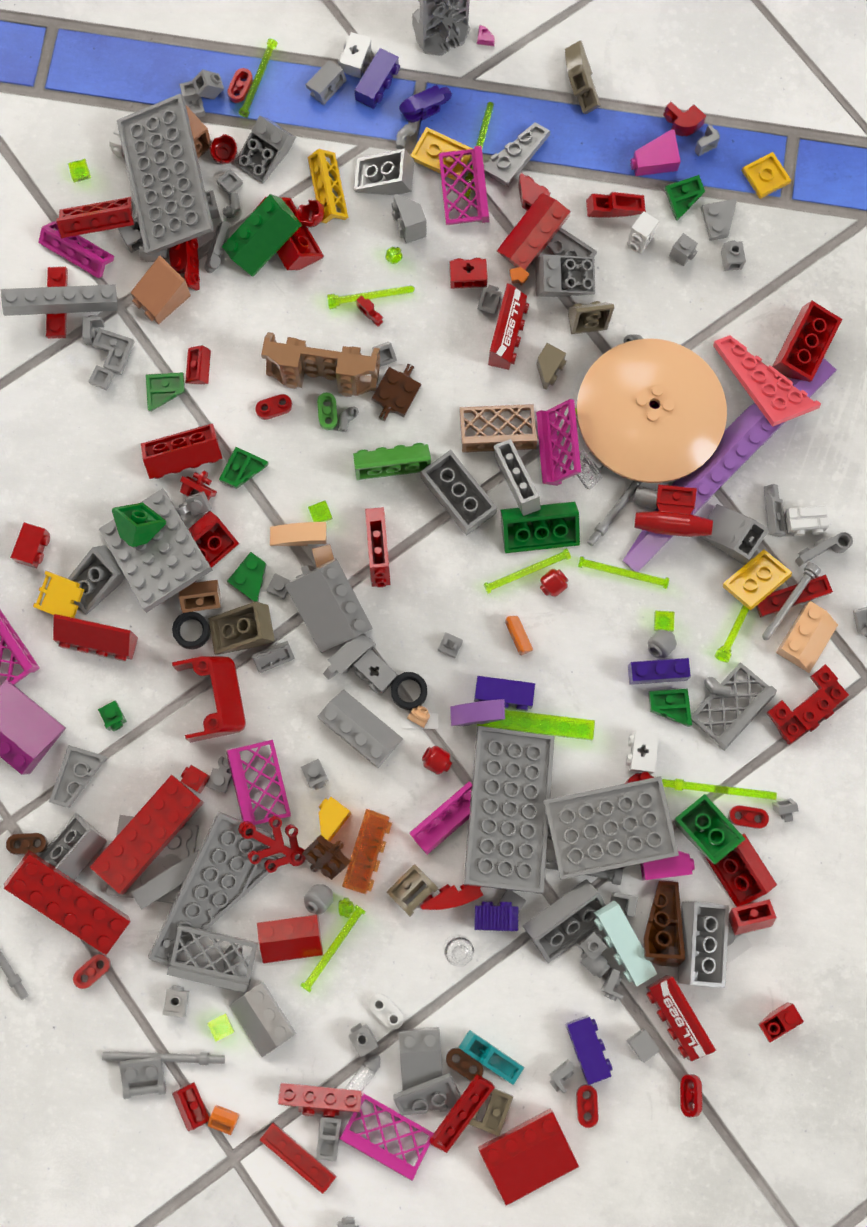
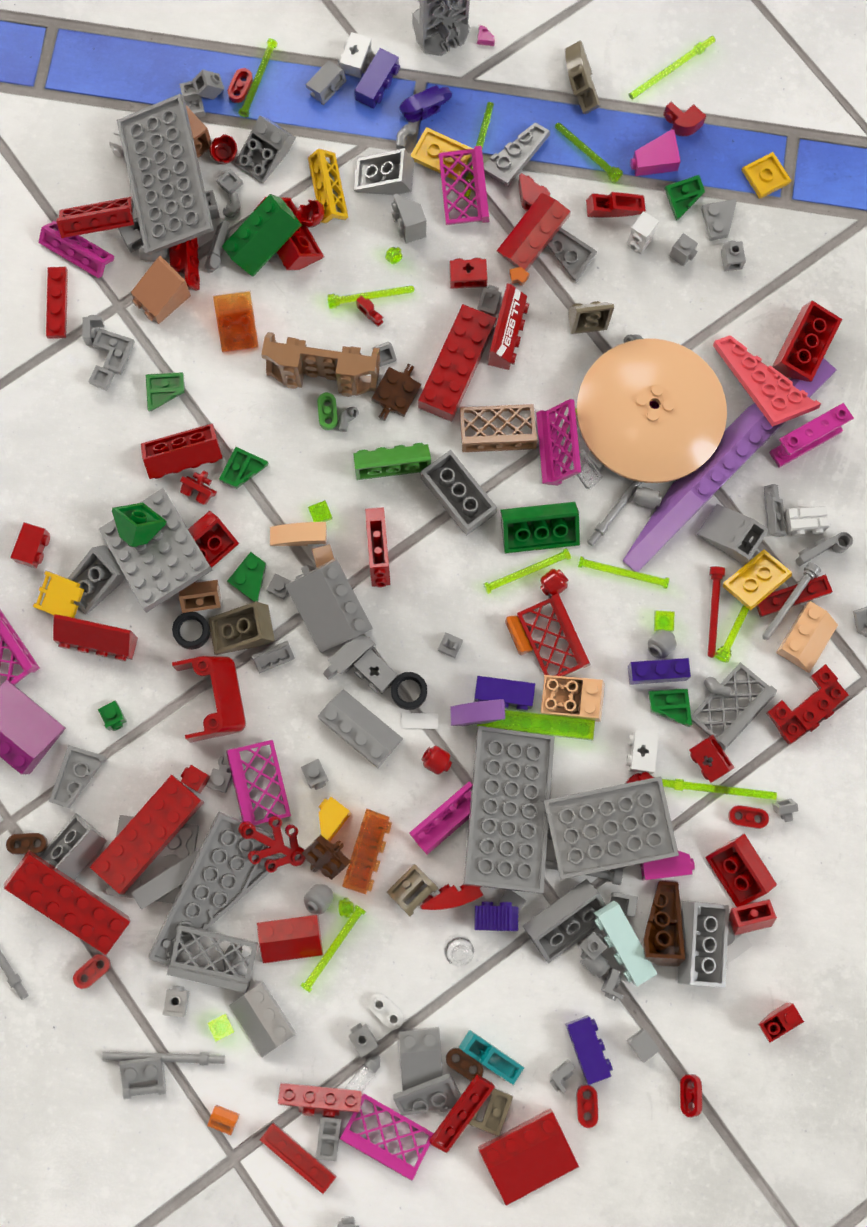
light grey brick [1,285,117,316] -> none
clear neon green plate [68,159,91,183] -> none
red slope [172,1082,210,1131] -> none
light grey plate [176,491,212,516] -> none
red slope [185,345,211,384] -> none
red plate [255,394,292,420] -> none
light nougat plate [407,706,430,728] -> none
light grey brick [494,439,541,516] -> none
light grey slope [535,254,595,297] -> none
dark tan slope [536,343,567,390] -> none
red plate [634,485,713,537] -> none
red slope [646,975,716,1061] -> none
green slope [675,794,745,865] -> none
light grey bracket [695,124,720,156] -> none
none -> clear orange slope [213,290,259,352]
none -> red brick [418,304,496,422]
none -> red fence [517,593,591,676]
none -> light nougat slope [541,675,605,722]
none -> clear neon green piece [555,122,623,183]
none -> clear neon green bar [629,36,716,100]
none -> red brick [689,735,735,783]
none -> red piece [708,566,725,658]
none -> dark pink fence [769,403,854,468]

